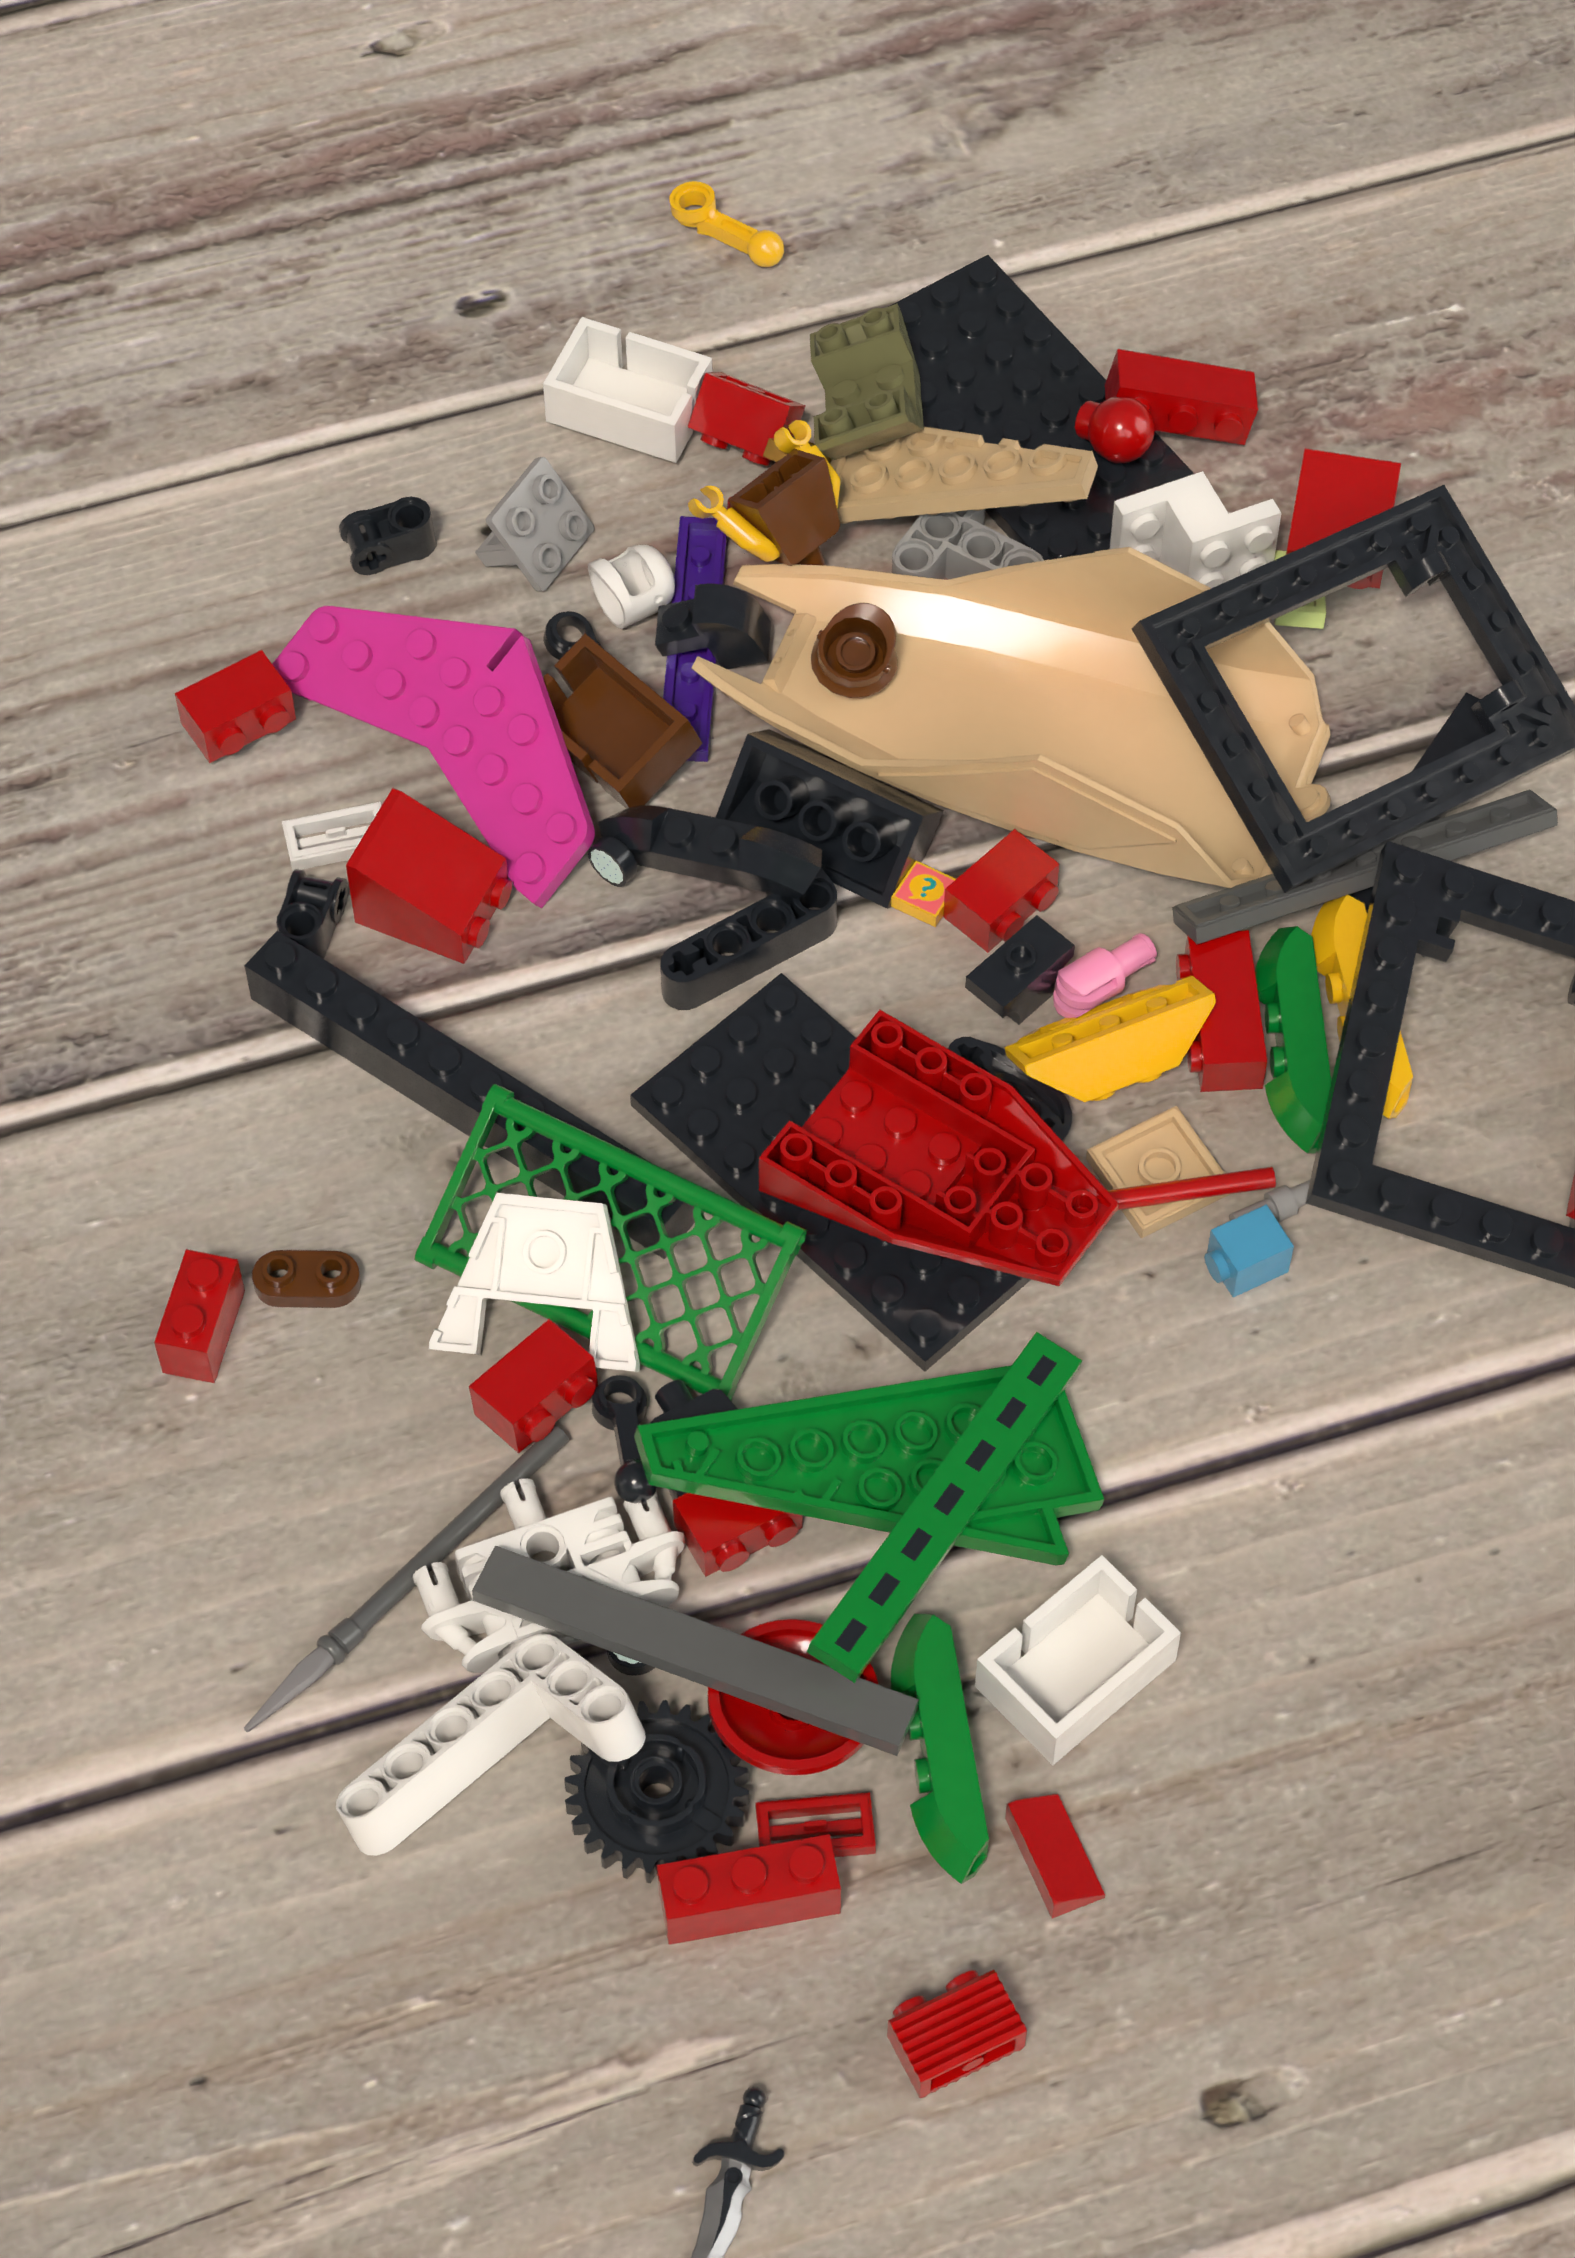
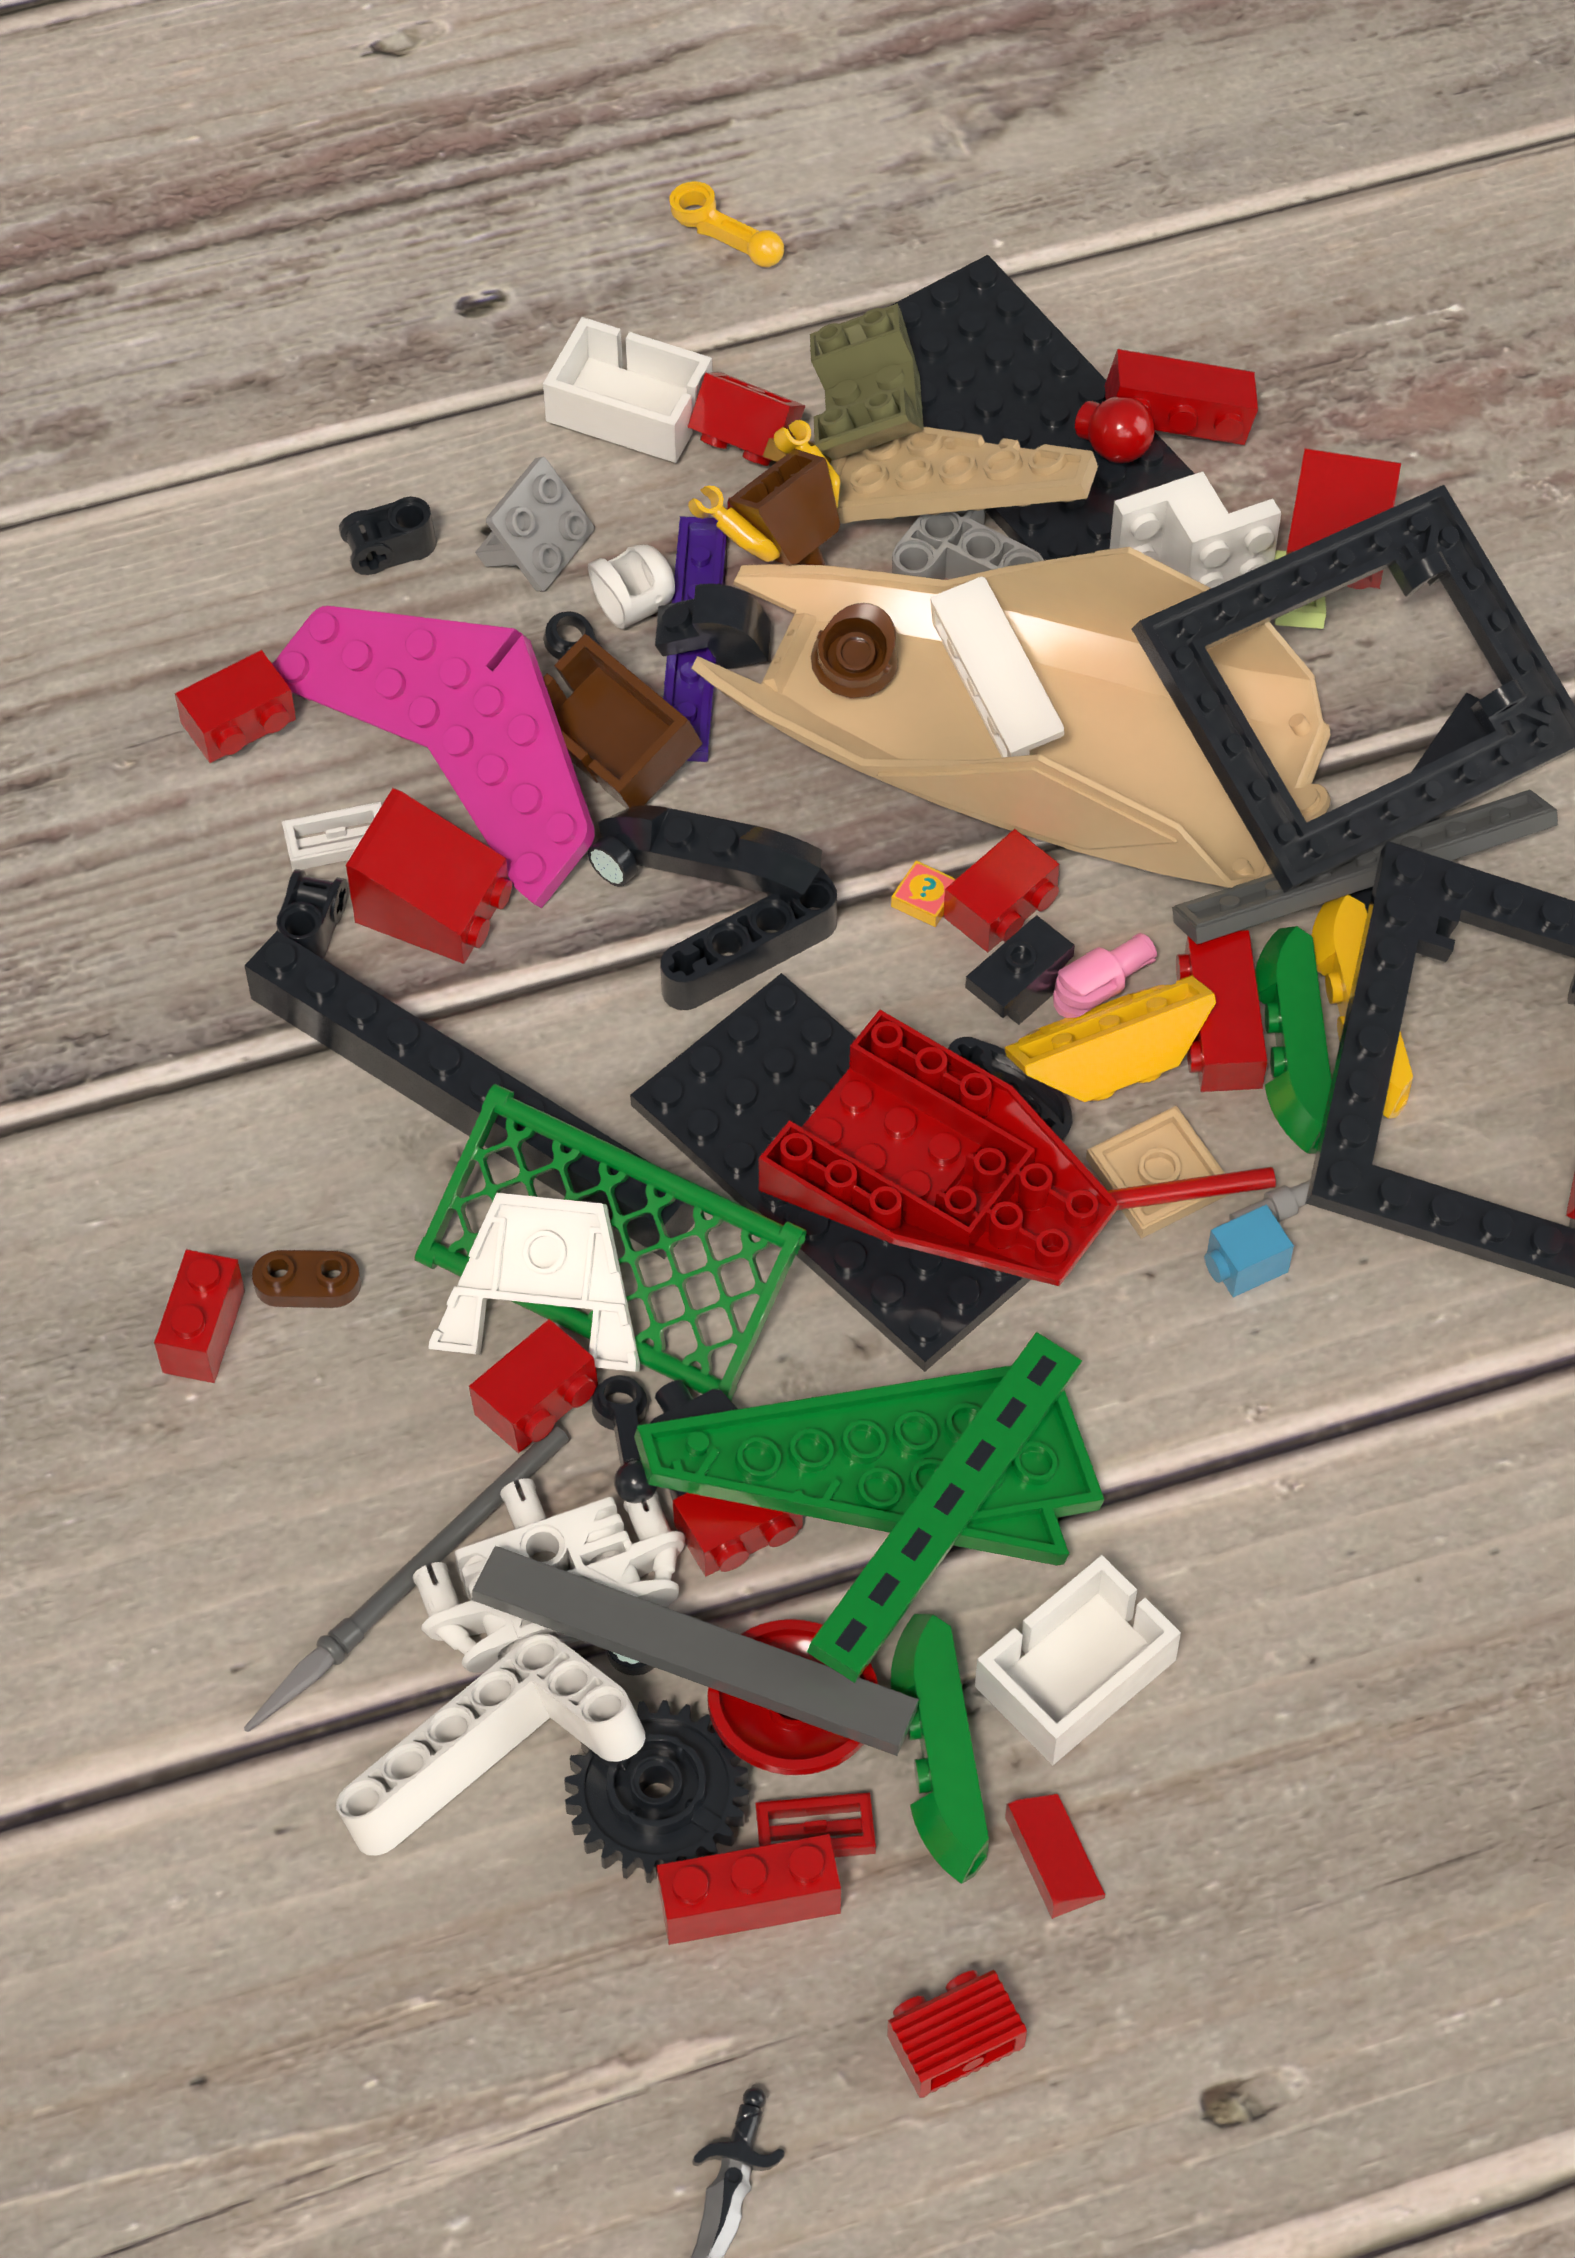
black slope [716,729,944,909] -> none
none -> white panel [930,577,1064,758]

